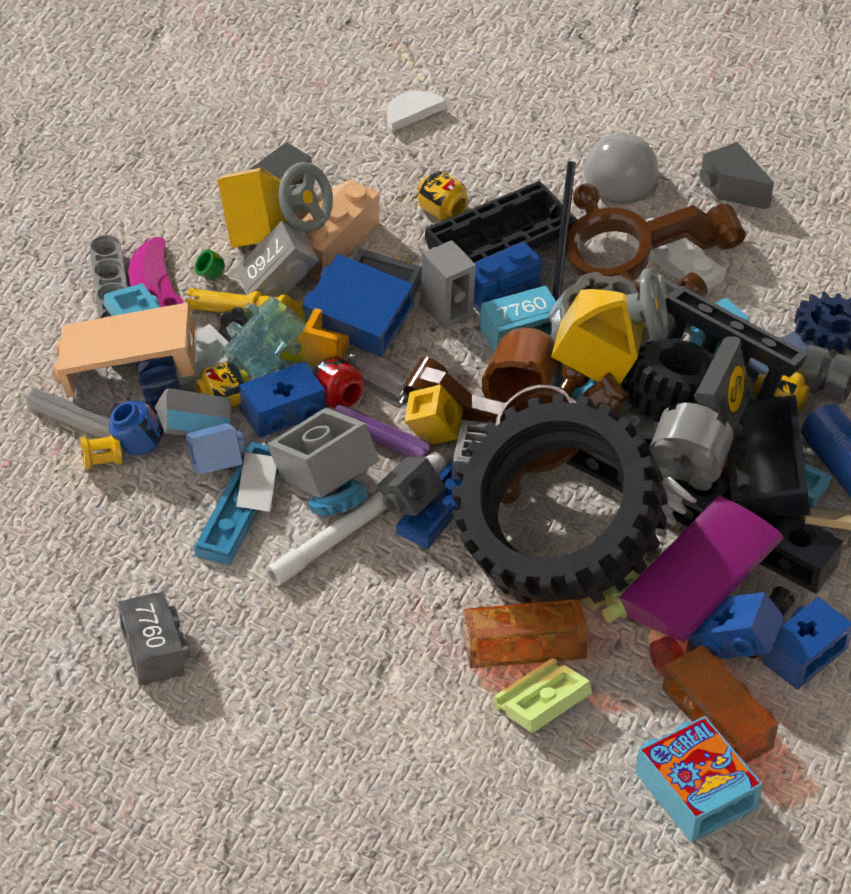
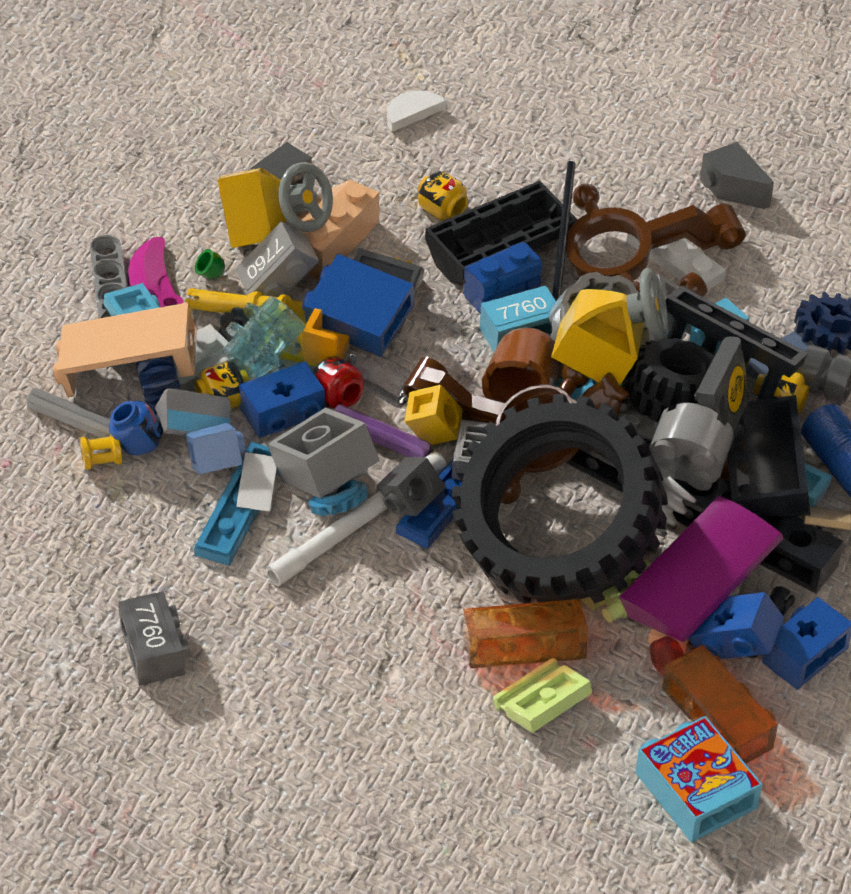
light grey brick [421,240,476,329] -> none
light grey piece [584,133,659,203] -> none

